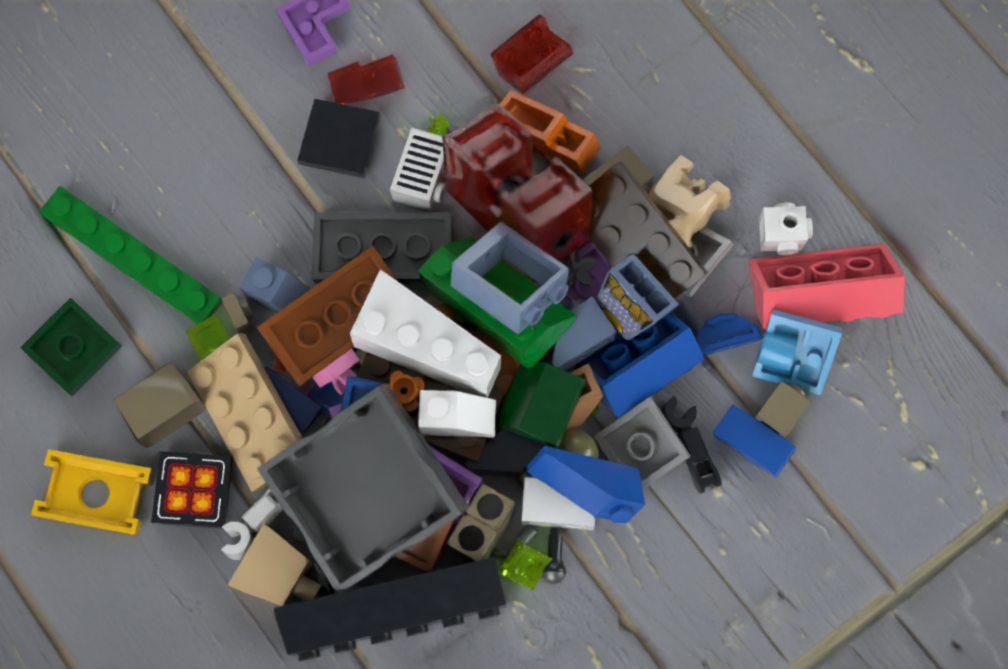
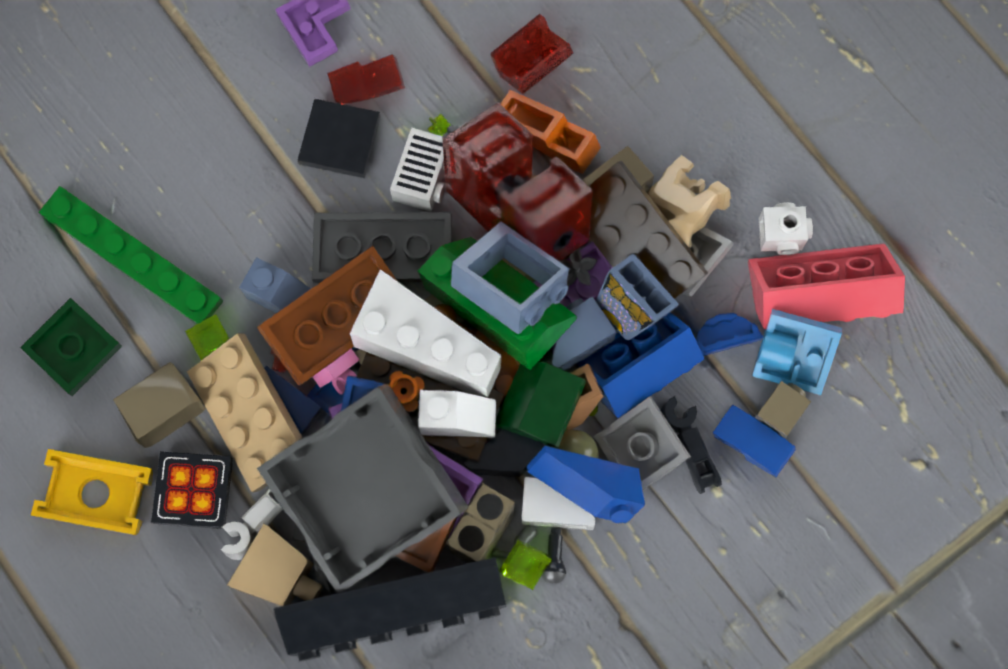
dark tan plate [221,292,255,335] -> none

